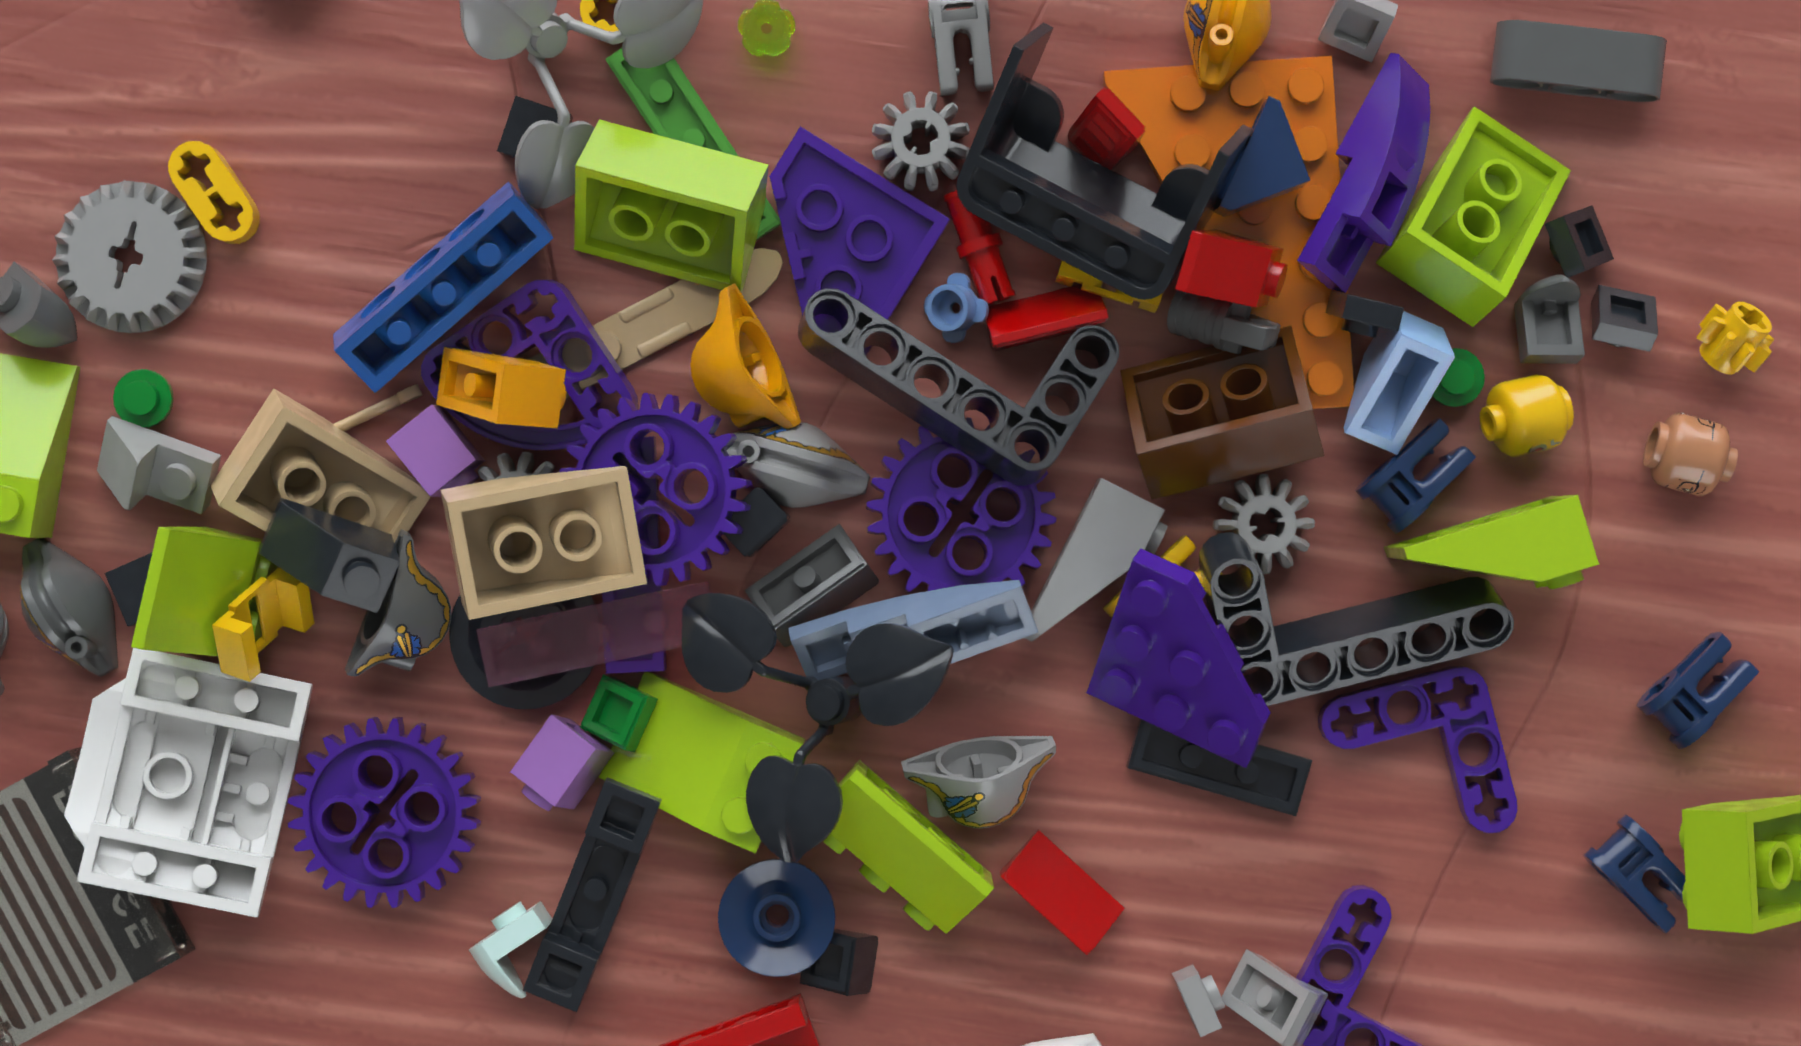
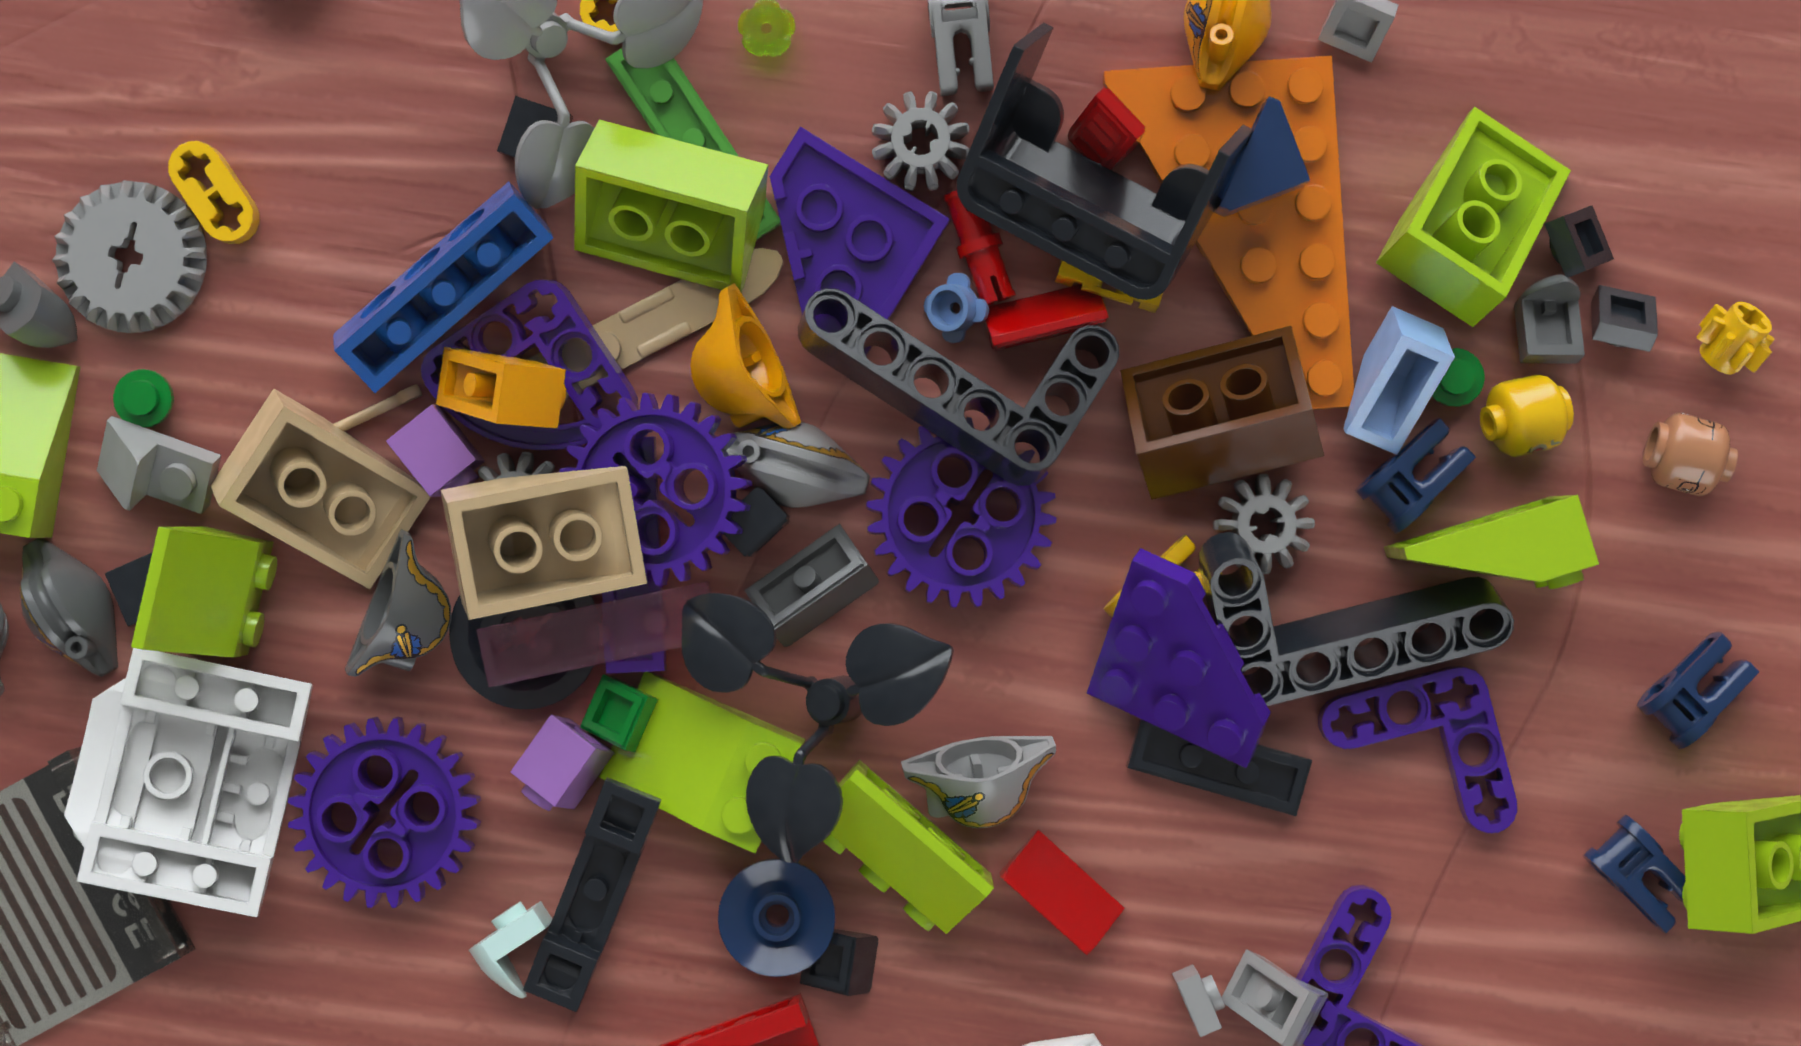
yellow piece [212,567,315,682] -> none
black slope [258,497,400,613] -> none
sand blue slope [788,580,1039,680] -> none
light grey slope [1025,478,1168,642] -> none
dark grey hinge [1167,290,1281,354] -> none
red slope [1175,229,1287,308] -> none
dark purple slope [1297,53,1431,293] -> none
black plate [1326,290,1404,338] -> none
dark grey beam [1490,20,1667,102] -> none

